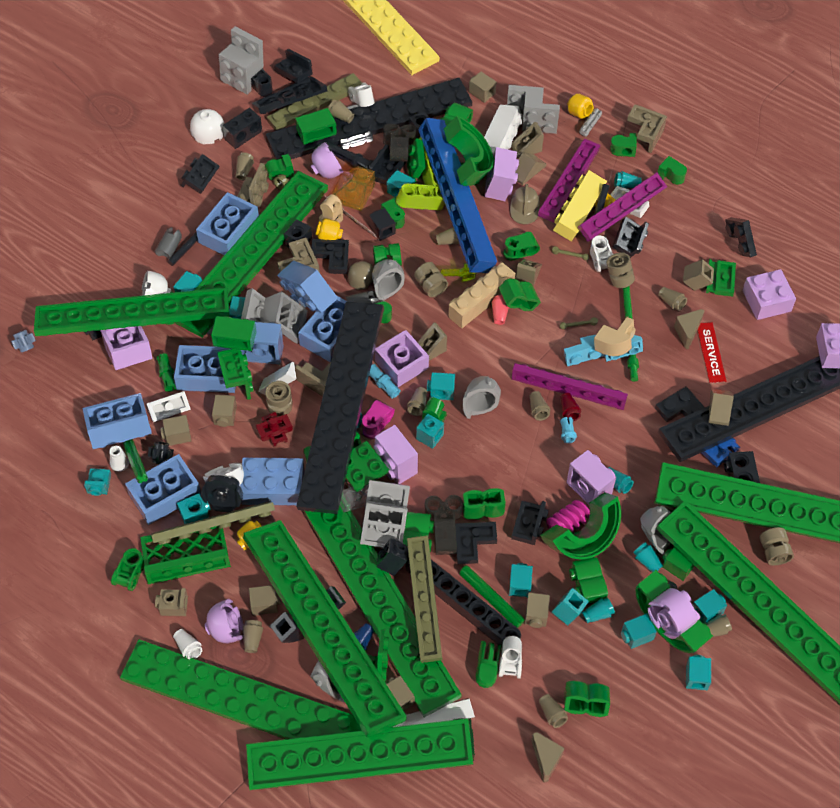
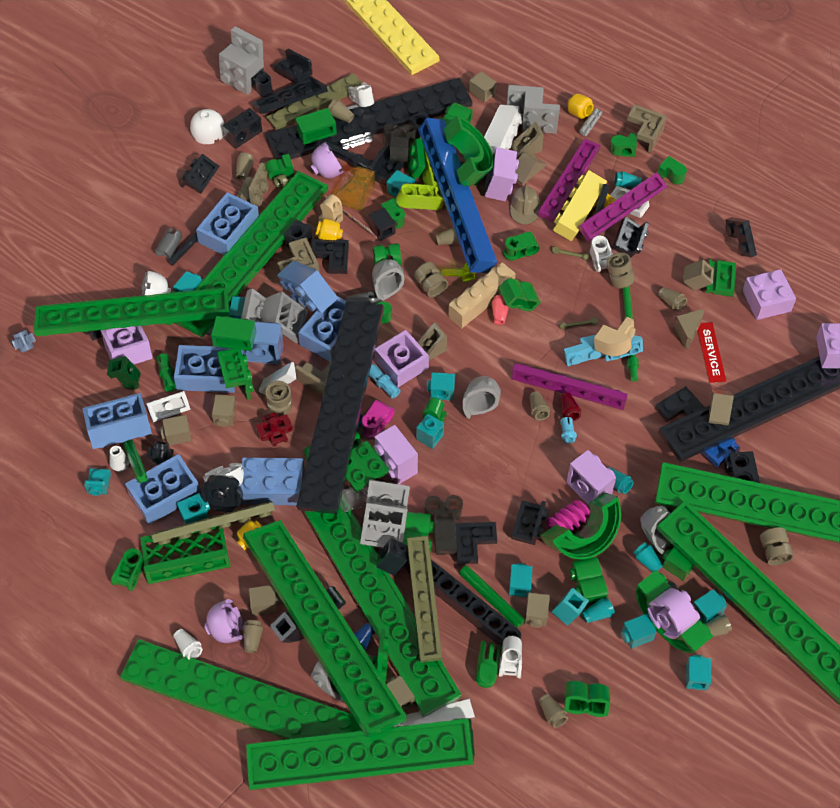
dark tan brick [155,588,188,616] -> none
dark tan hair [347,261,374,290] -> none
dark tan cone [407,387,427,416] -> none
green brick [462,488,506,519] -> none
dark tan slope [516,259,542,286] -> none
dark tan slope [531,732,565,783] -> none
none -> dark green leg [107,356,141,390]

